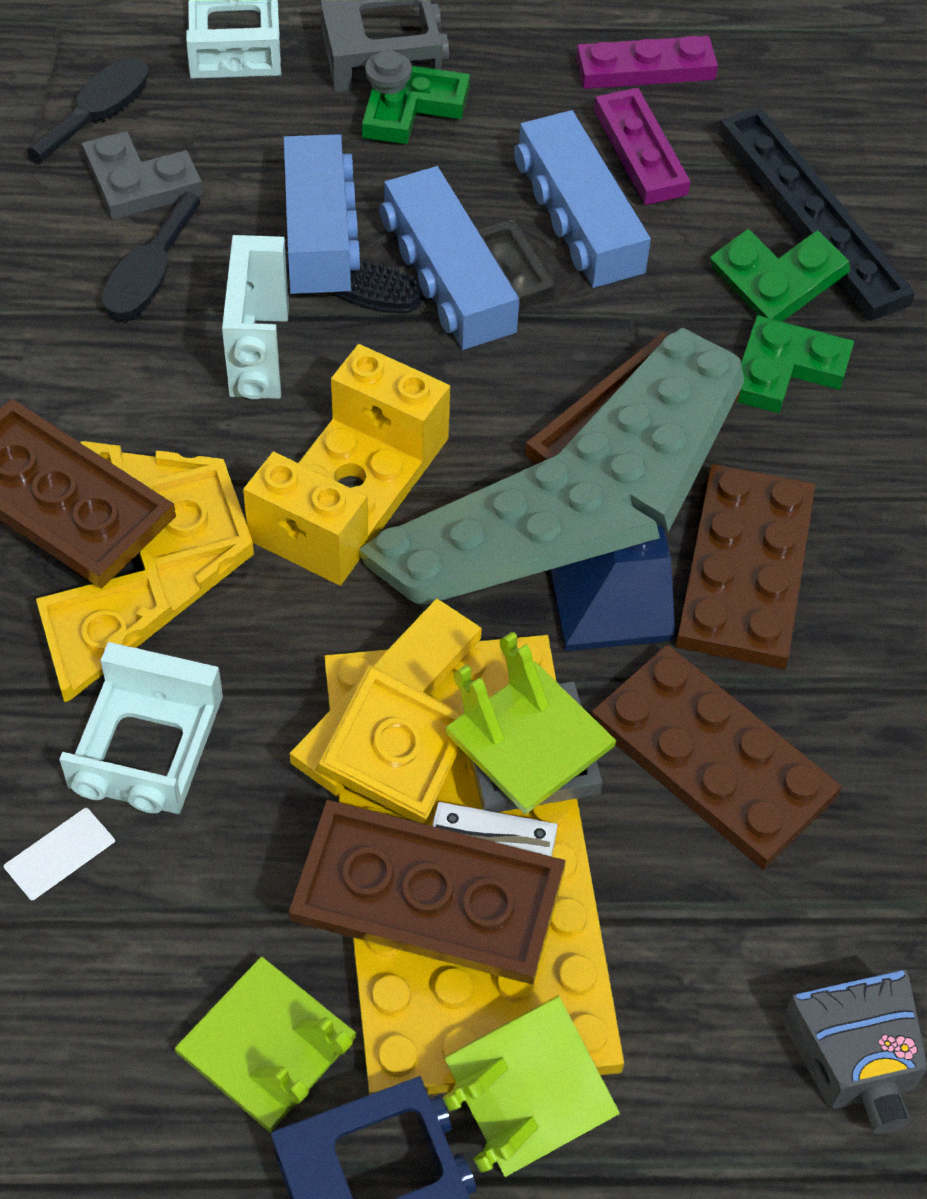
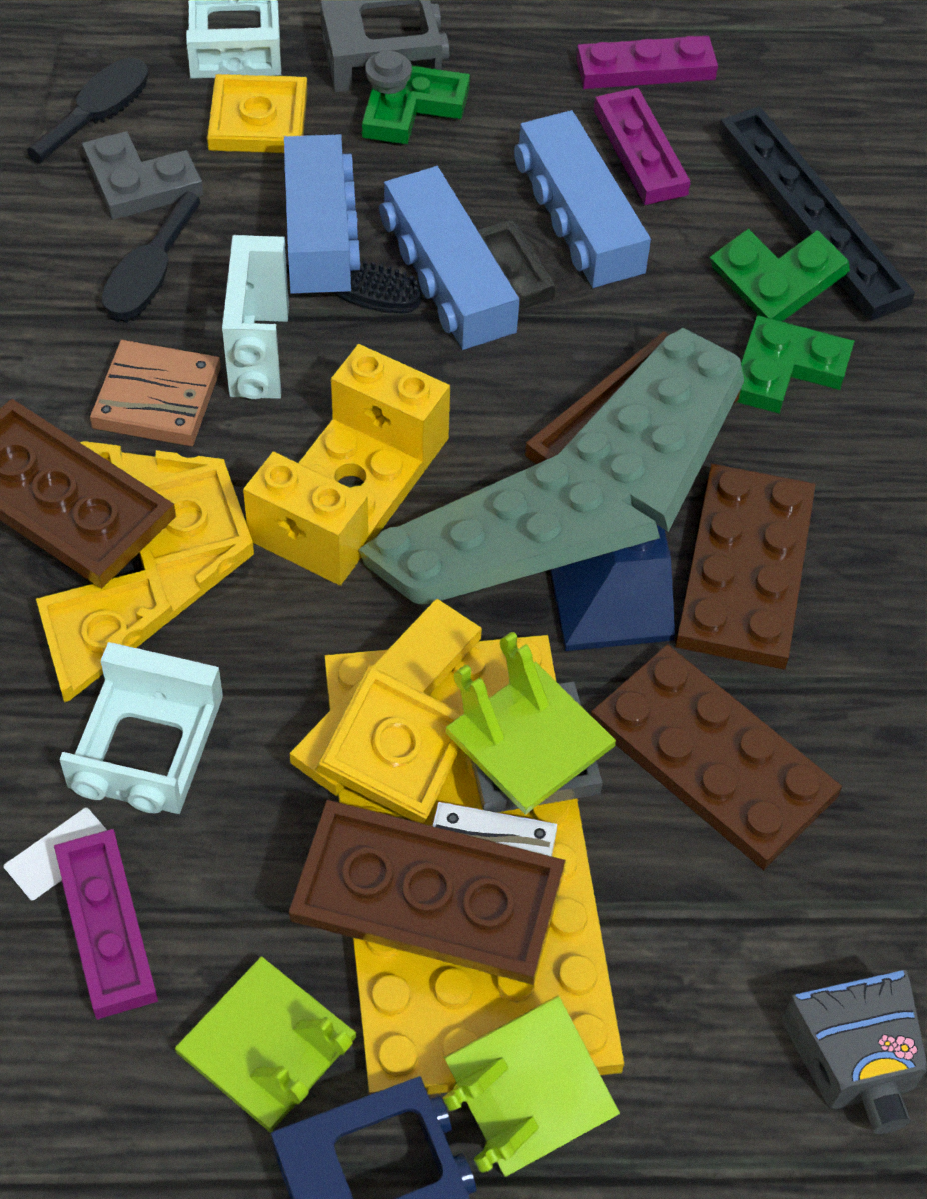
none -> magenta plate [54,829,158,1020]
none -> nougat tile [90,340,221,447]
none -> yellow tile [207,74,307,153]

